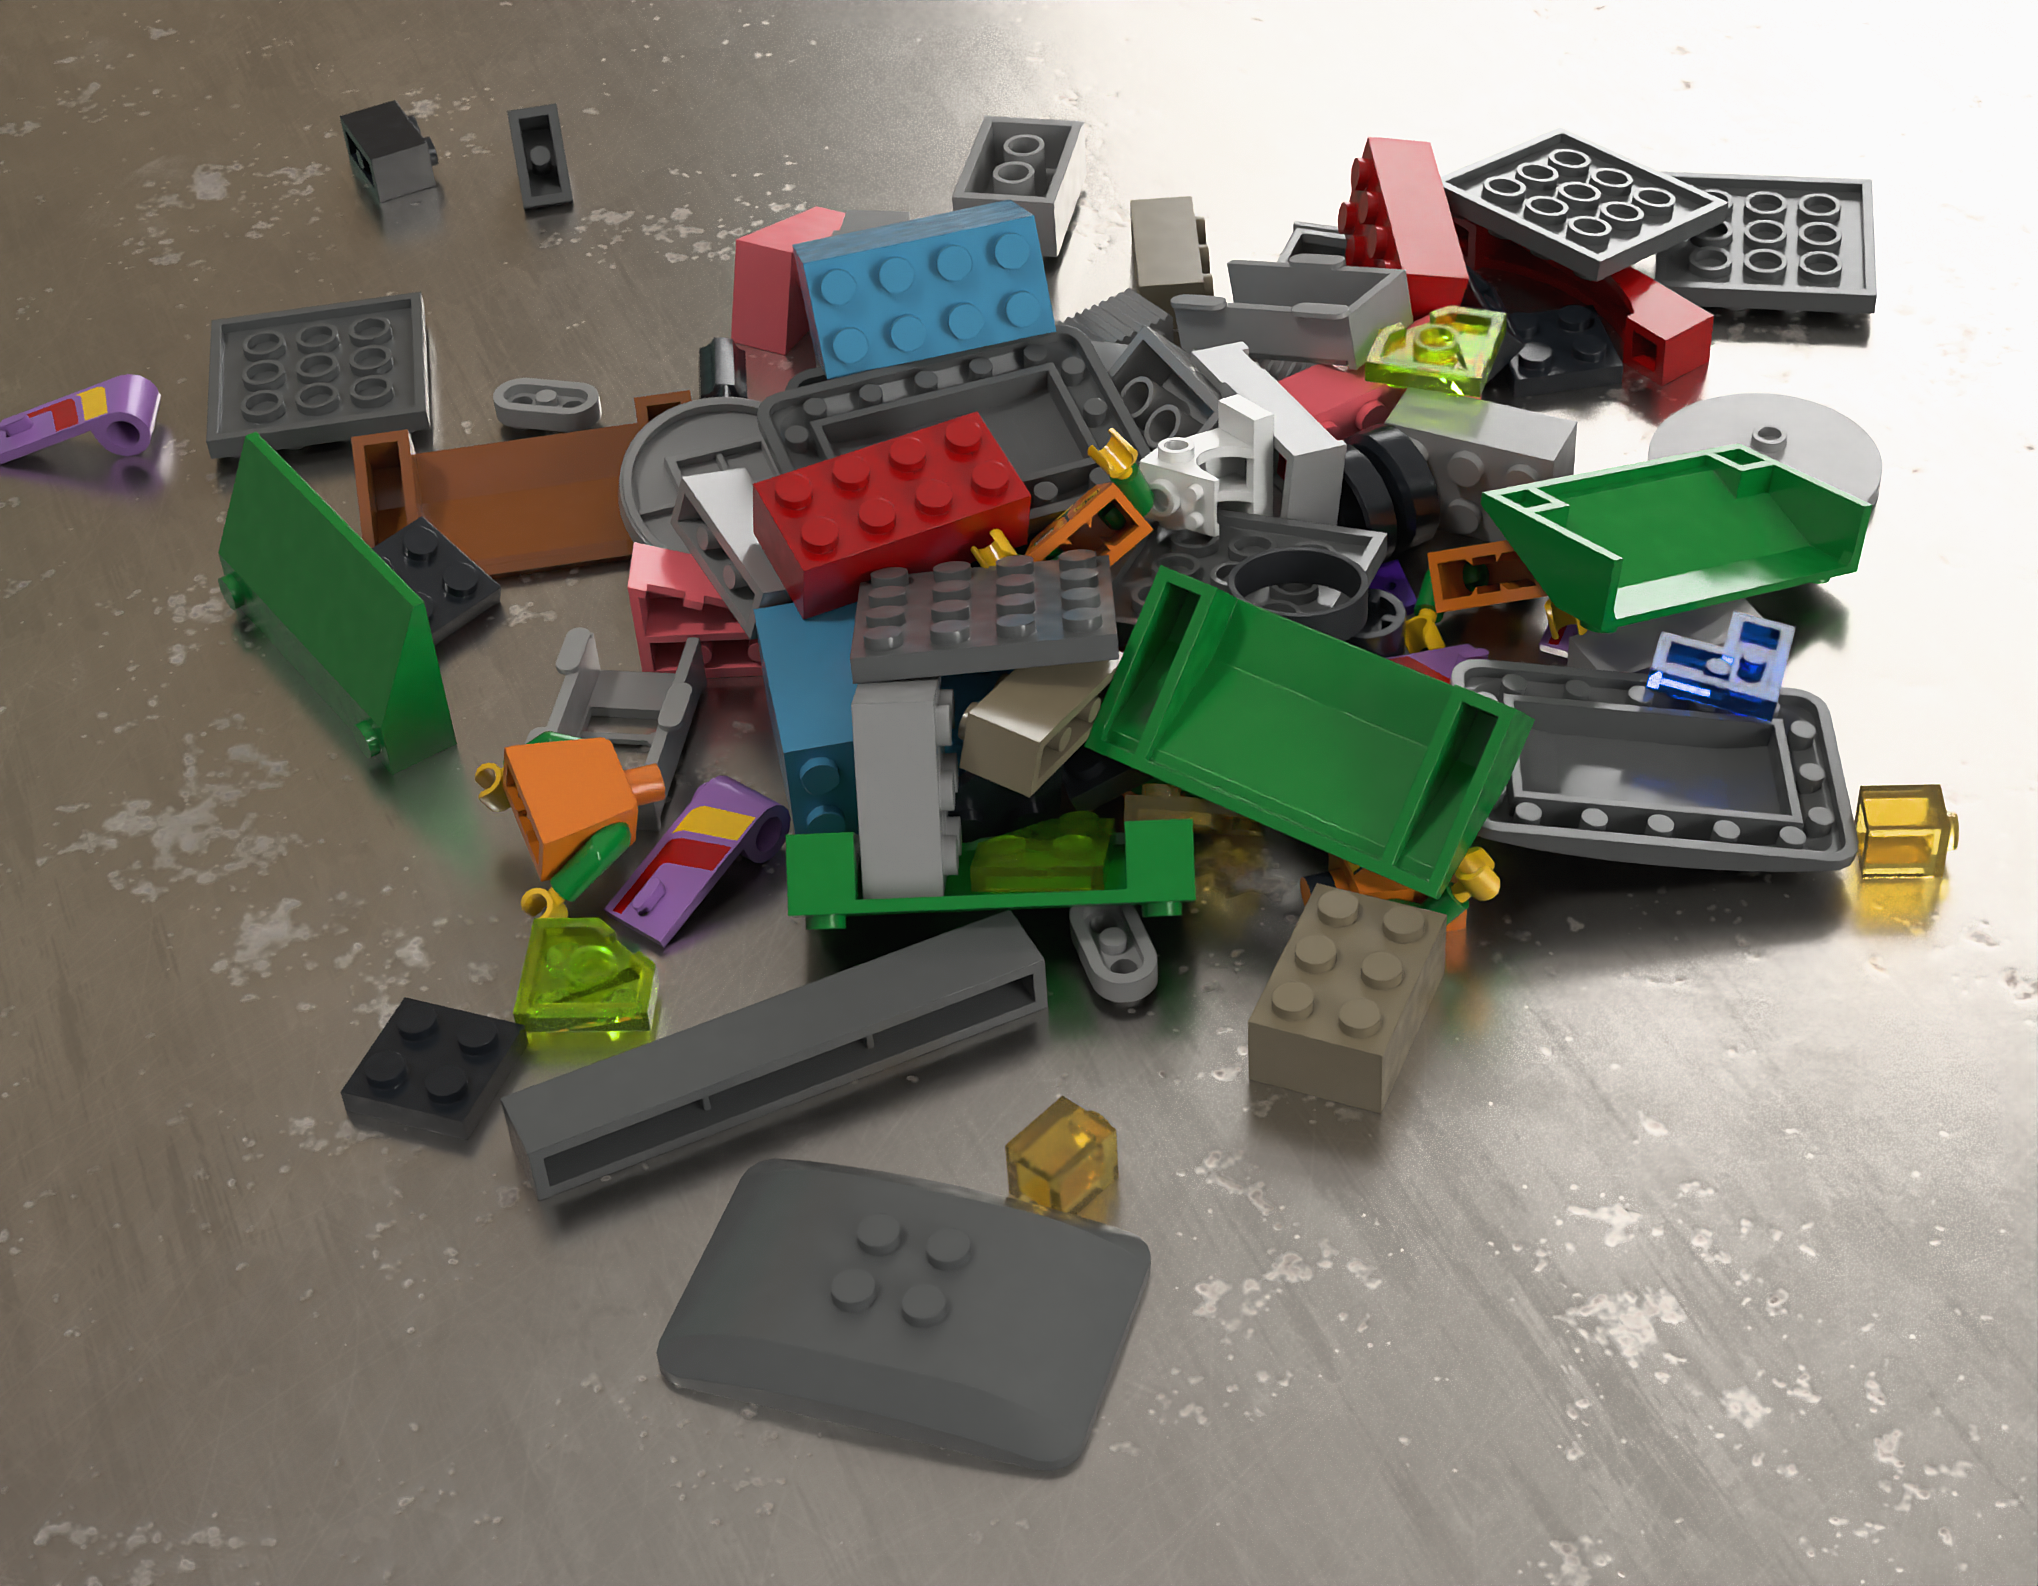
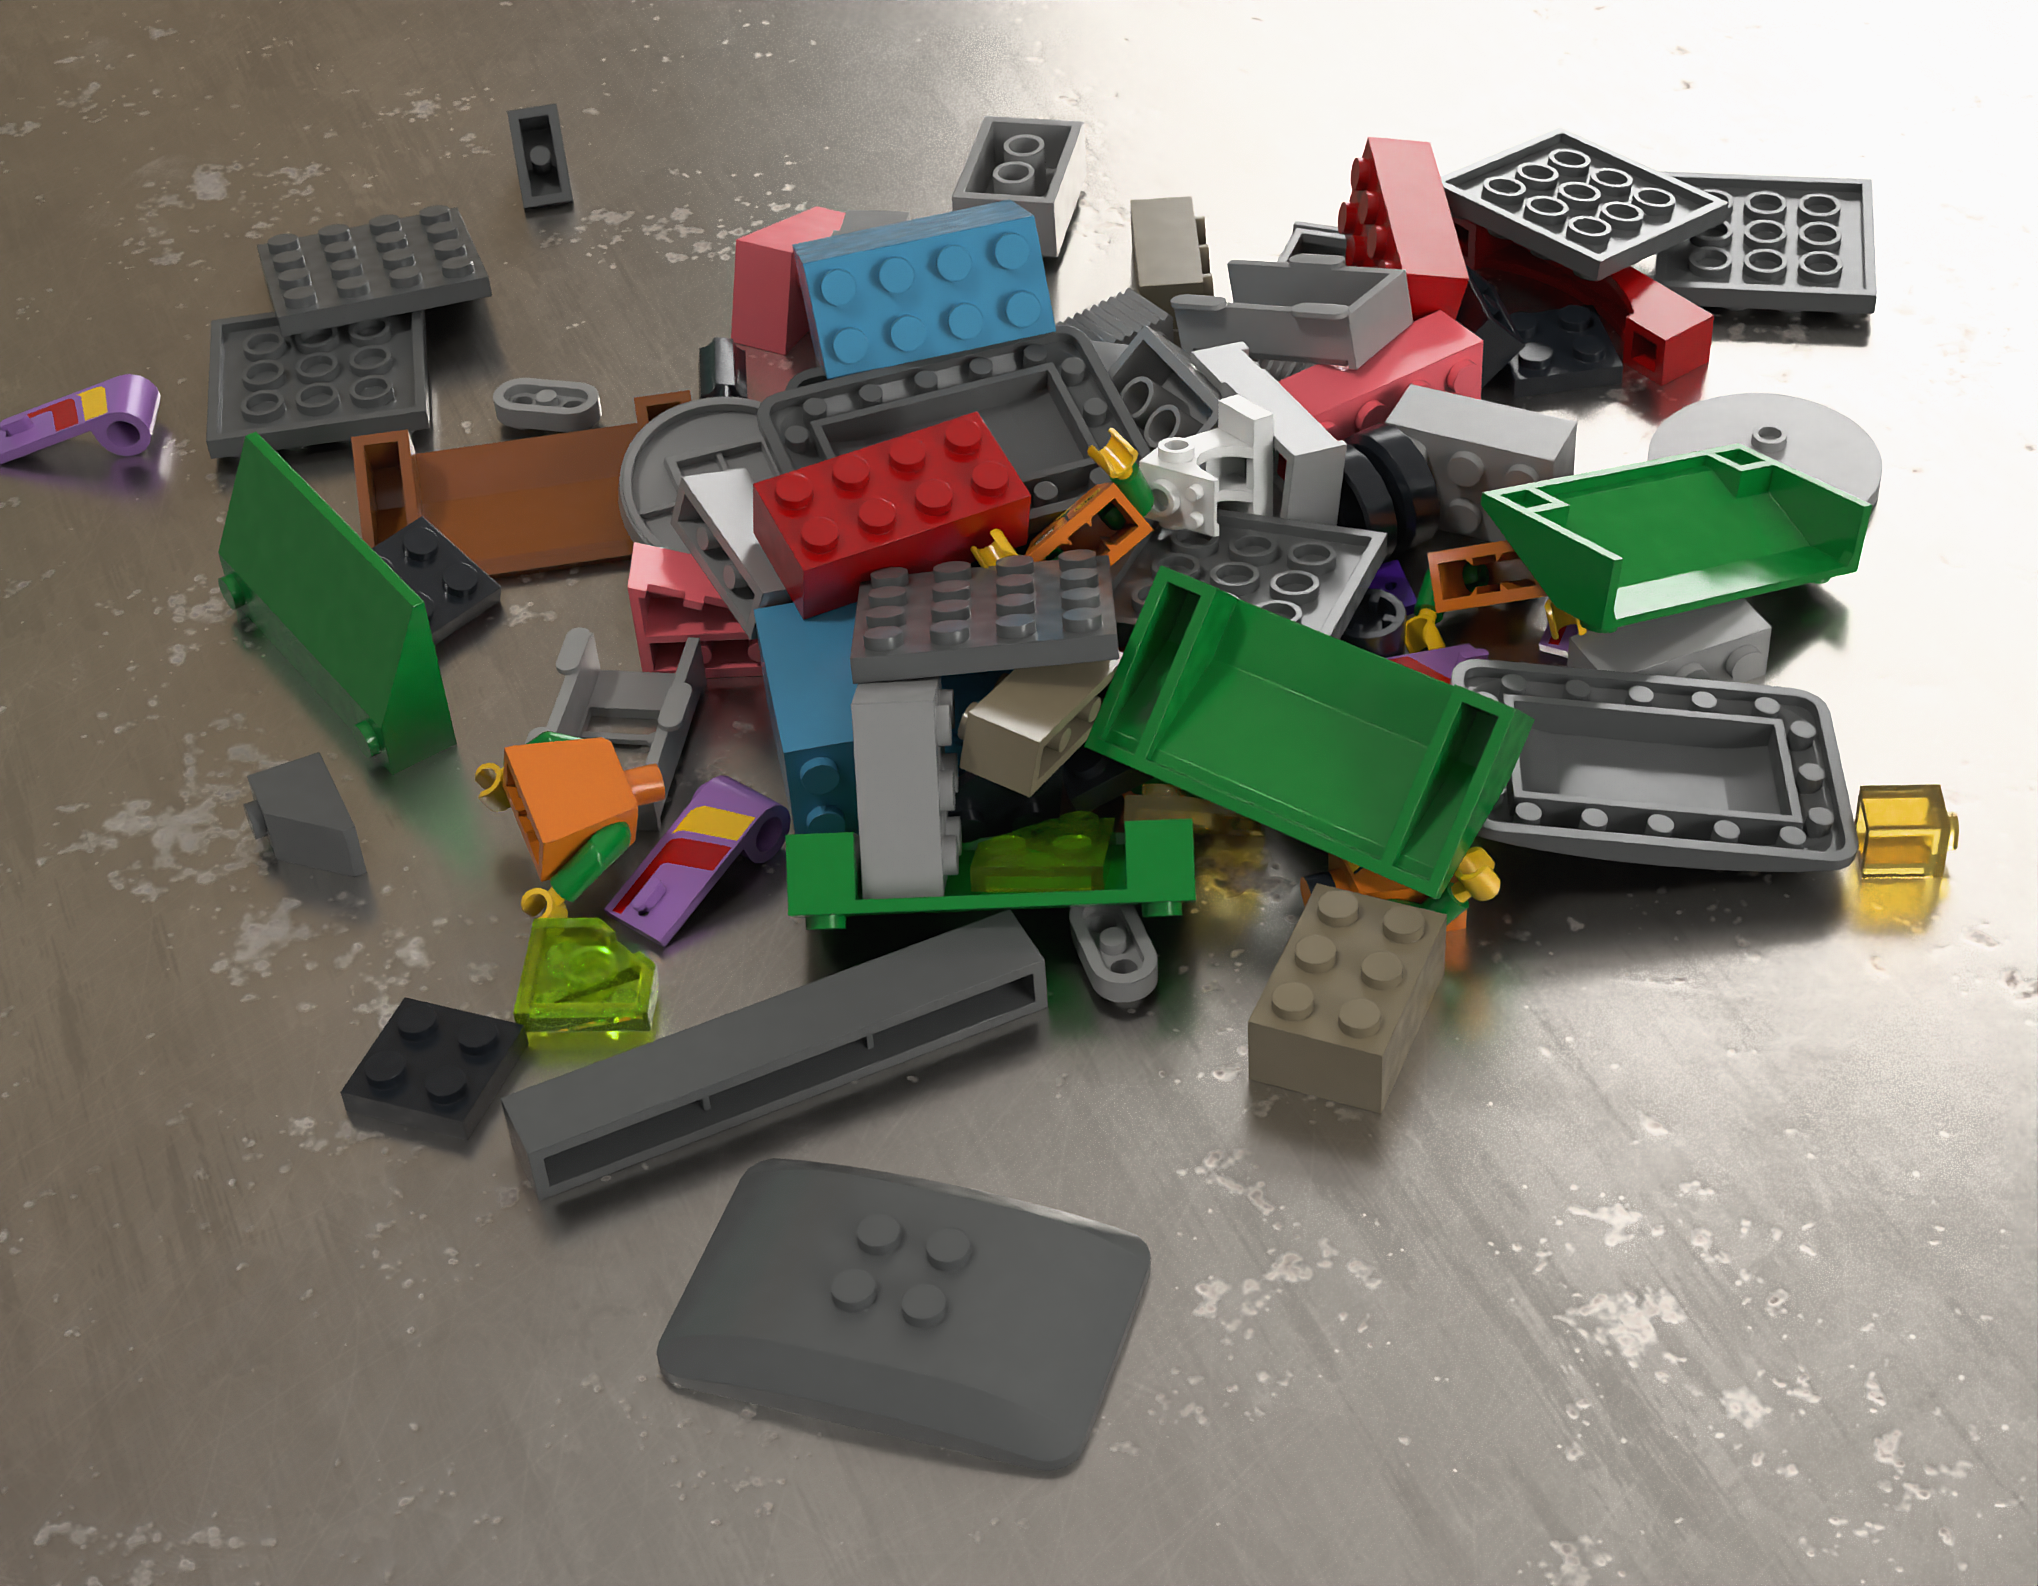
black brick [340,100,438,203] -> none
clear yellow brick [1005,1096,1119,1215] -> none
black tyre [1228,547,1368,641] -> none
clear neon green plate [1365,305,1507,398] -> none
clear blue plate [1645,611,1796,722] -> none
none -> dark grey slope [243,752,367,877]
none -> dark grey plate [257,205,492,337]

